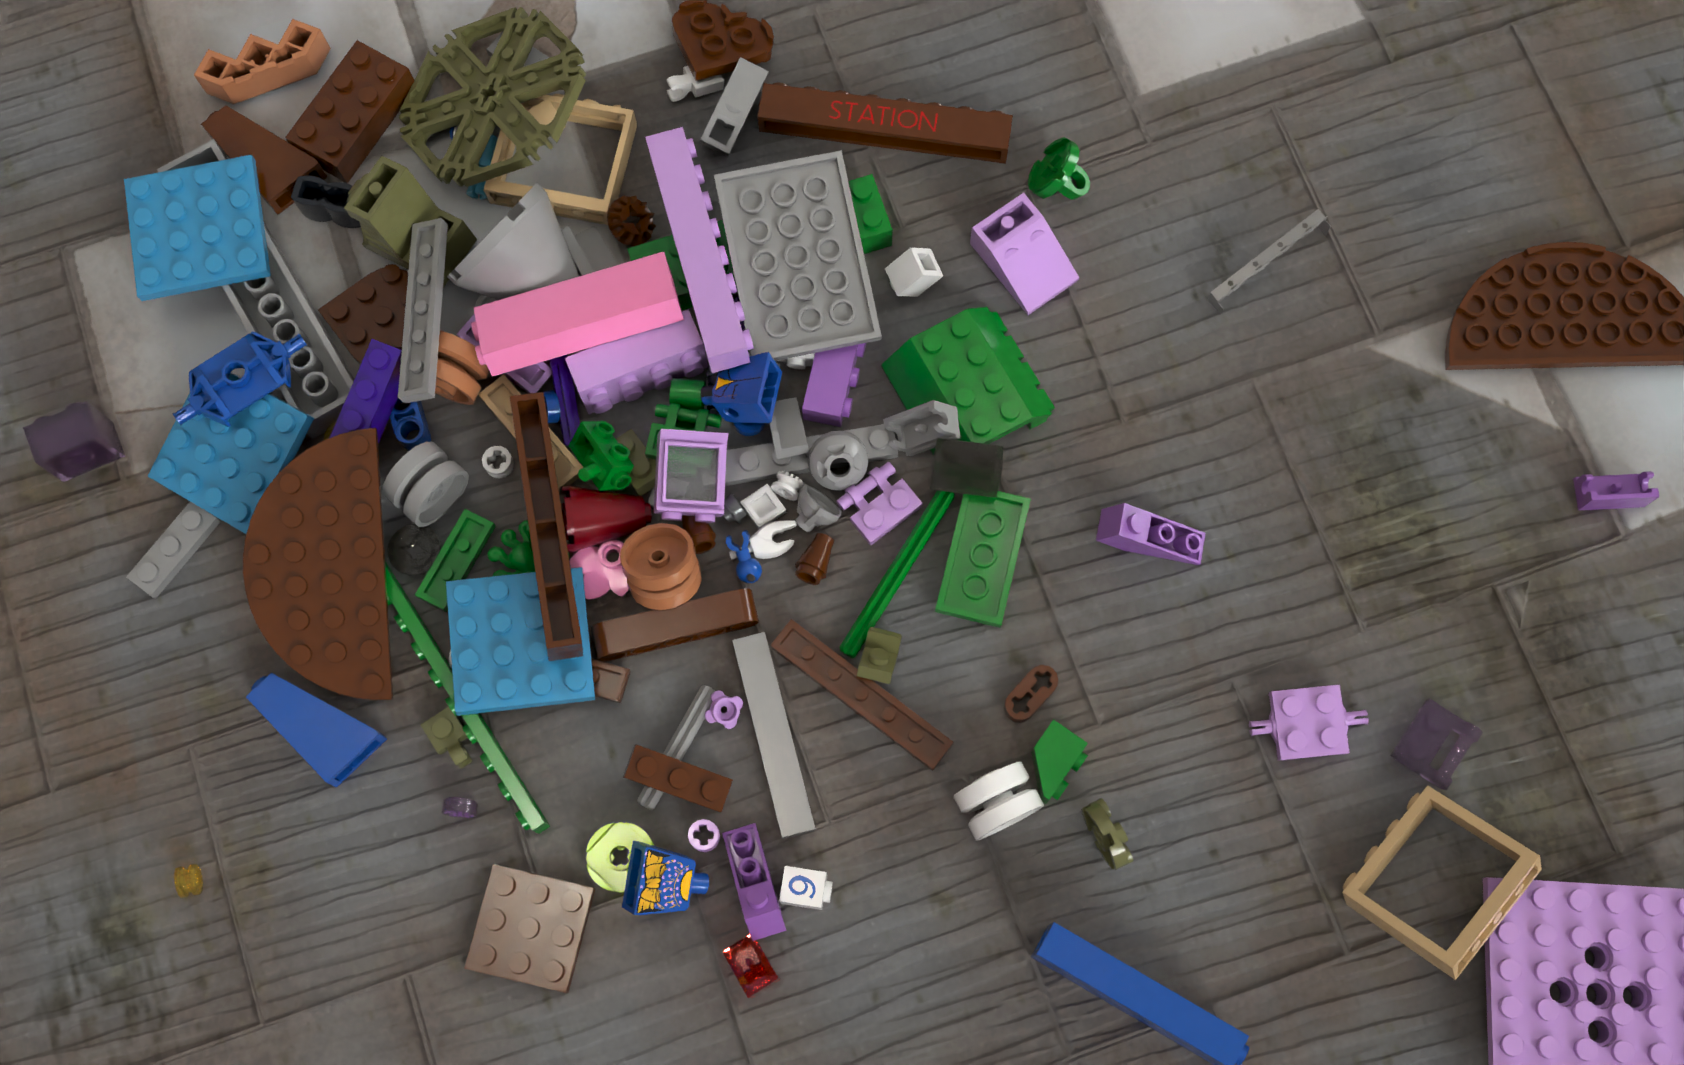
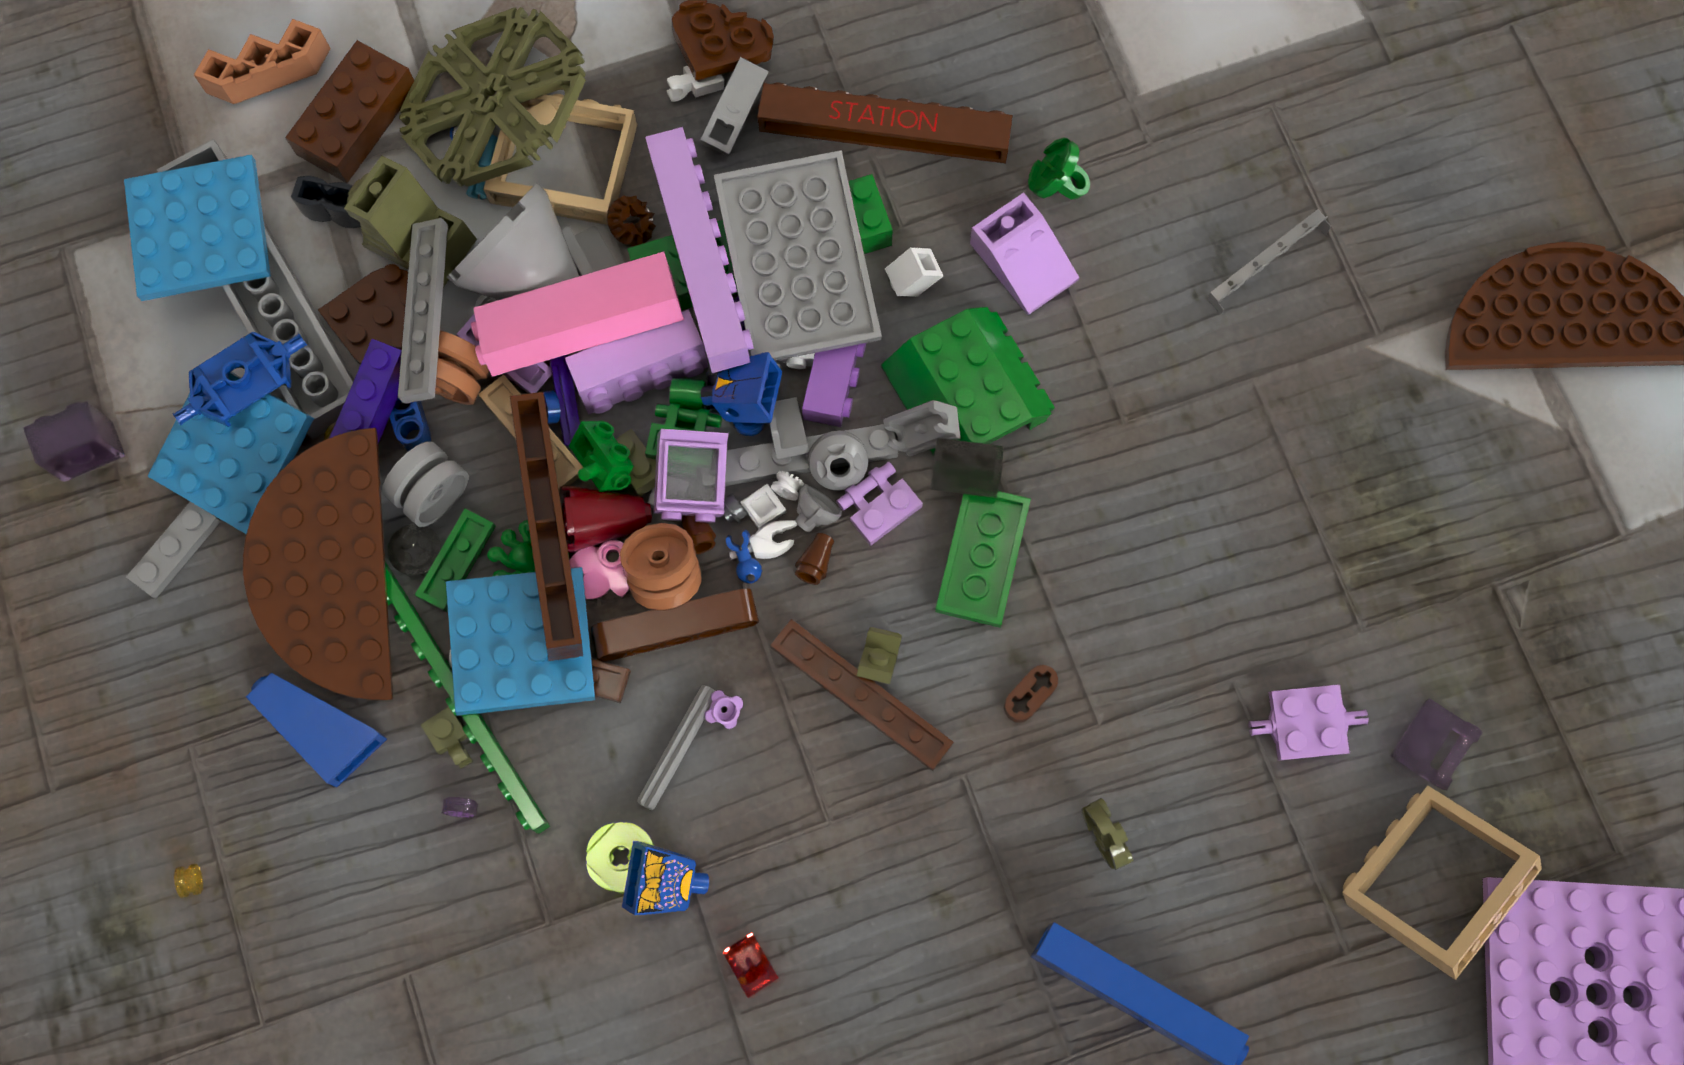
reddish brown slope [201,105,327,215] -> none
plate [464,864,595,993] -> none
white bush [482,446,514,479] -> none
reddish brown plate [623,744,733,813] -> none
lavender bush [688,819,720,852] -> none
medium lavender slope [722,823,786,941] -> none
light grey tile [732,632,816,839] -> none
white brick [779,866,833,910] -> none
green axle [840,486,955,659] -> none
white wheel [953,761,1044,841] -> none
green slope [1031,719,1088,804] -> none
medium lavender slope [1096,503,1206,565] -> none
medium lavender hinge [1573,471,1659,510] -> none

